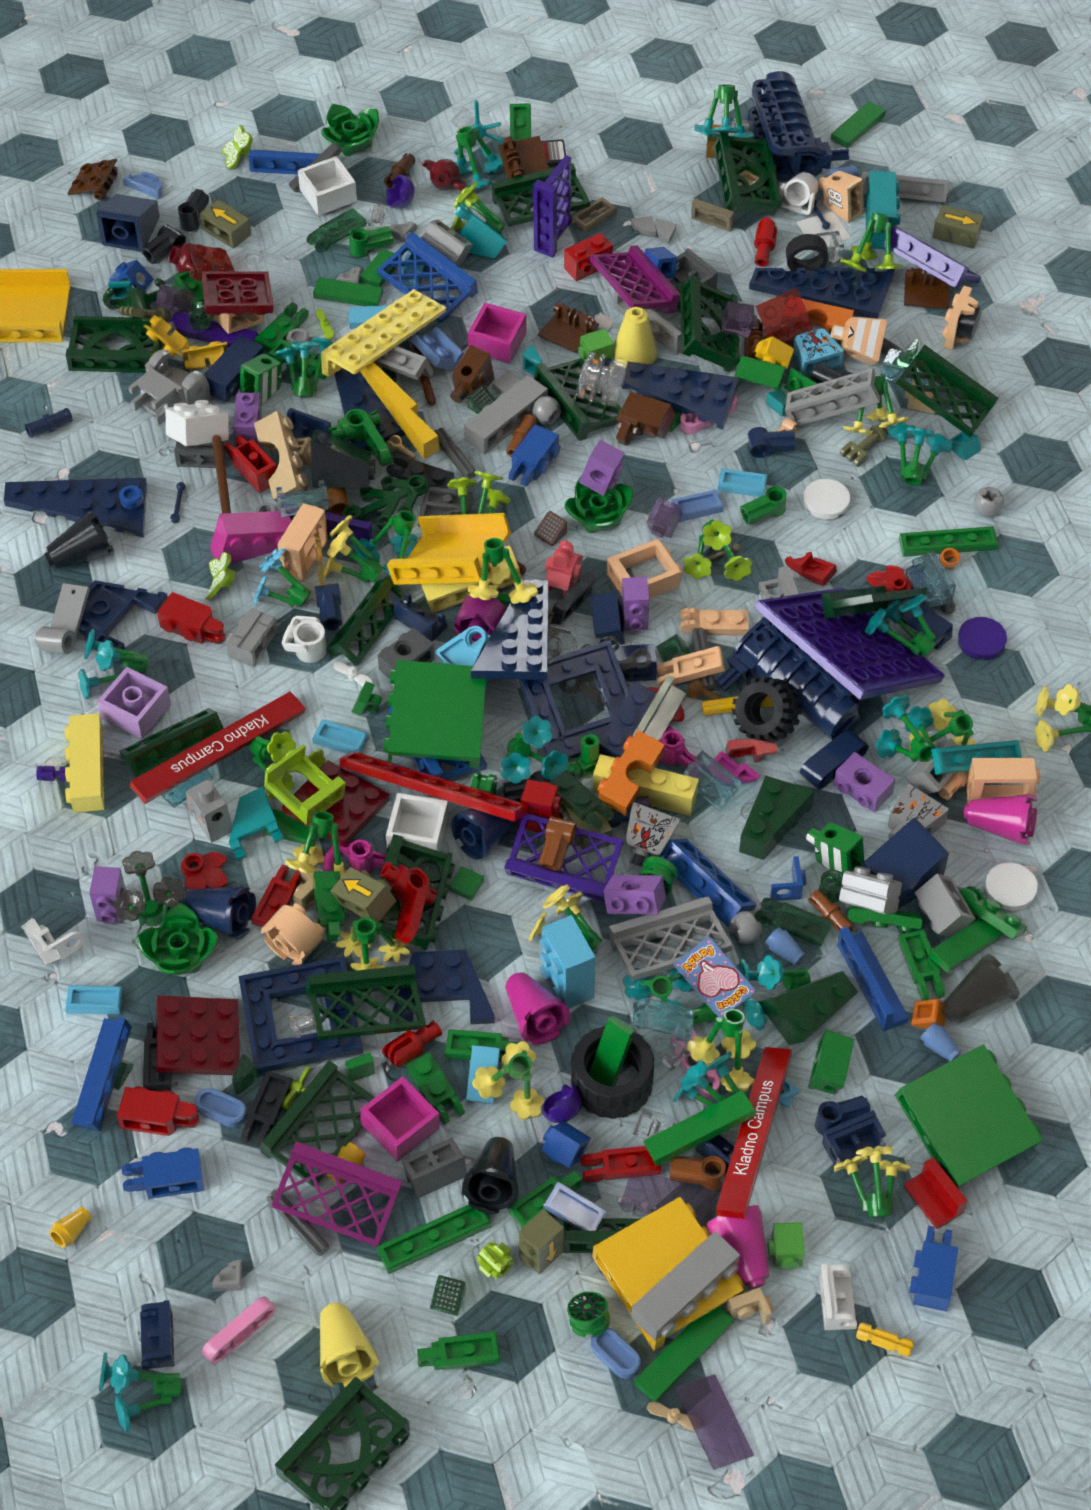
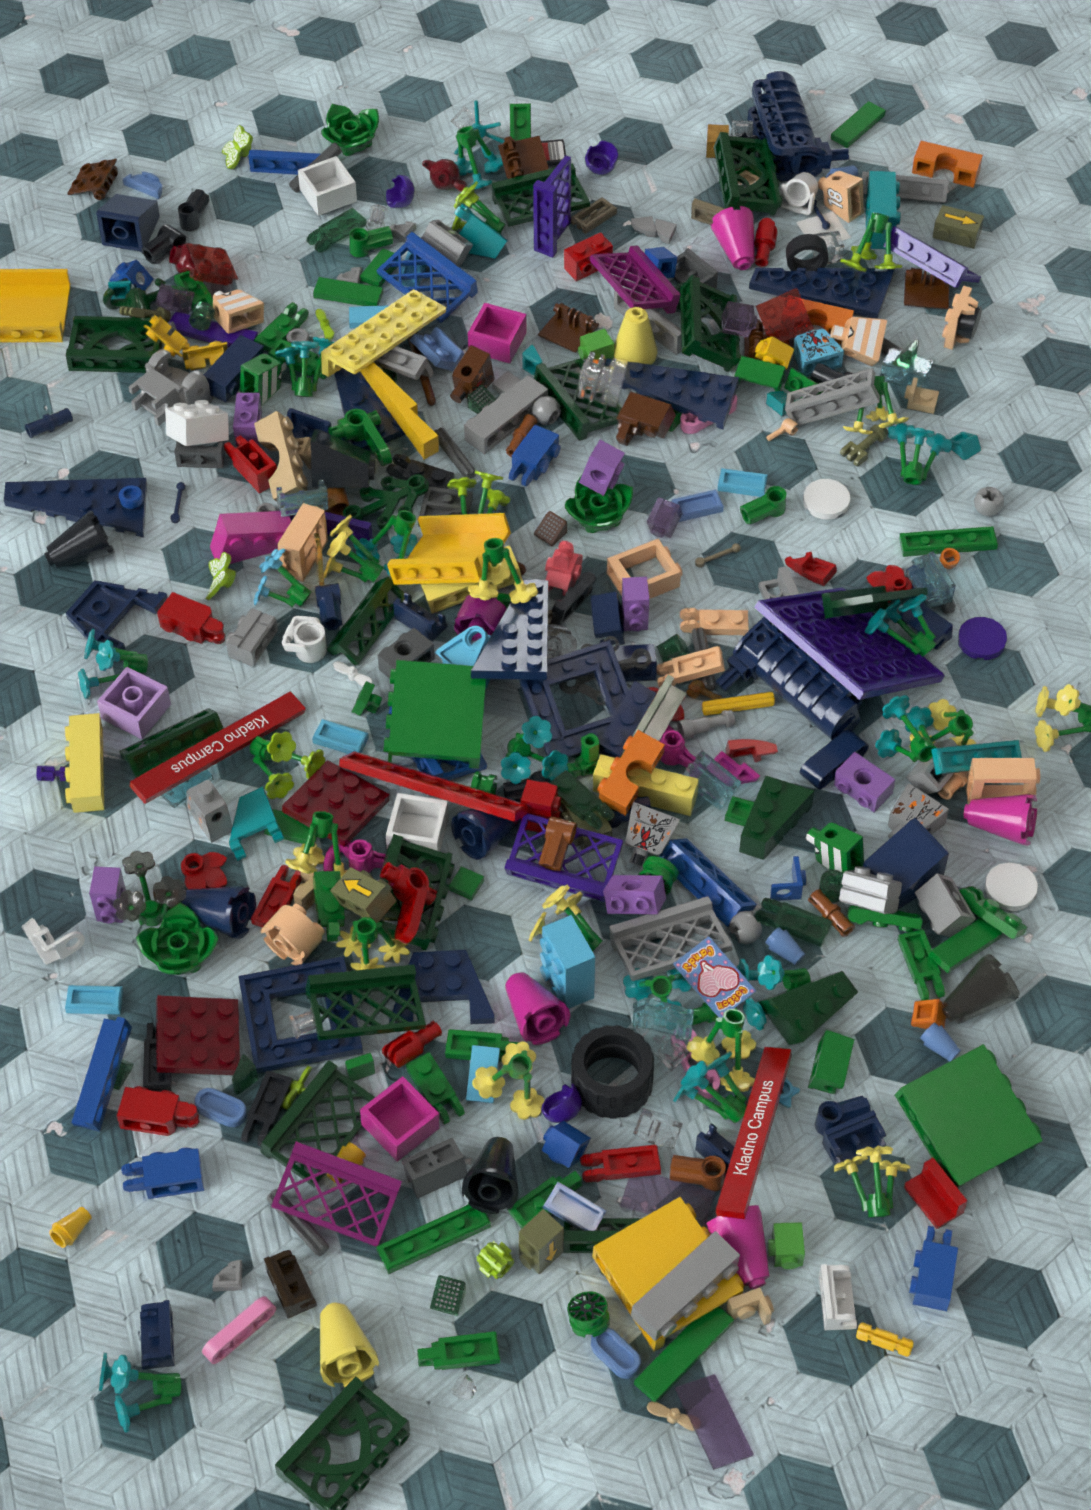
light grey door [35,583,90,654] -> none
olive brick [200,200,251,249] -> none
dark red plate [201,271,274,315] -> none
reddish brown piece [212,435,231,514] -> none
lime panel [264,744,346,825] -> none
reddish brown pin [384,153,416,188] -> none
tan hand [386,435,417,460] -> none
green tile [589,1015,635,1086] -> none
green tile [643,1090,756,1166] -> none
lime plant [683,519,752,581] -> none
plant [694,84,754,139] -> none
black tyre [732,677,802,741] -> none
dark blue piece [747,427,795,458] -> none
blue fence [837,926,909,1031] -> none
dark green fence [896,344,999,437] -> none
none -> dark brown hinge [264,1250,317,1319]
none -> dark purple hair [585,140,619,175]
none -> light grey piece [677,710,735,740]
none -> dark pink cone [710,206,754,270]
none -> green tile [724,796,754,826]
none -> orange arch [912,141,983,188]

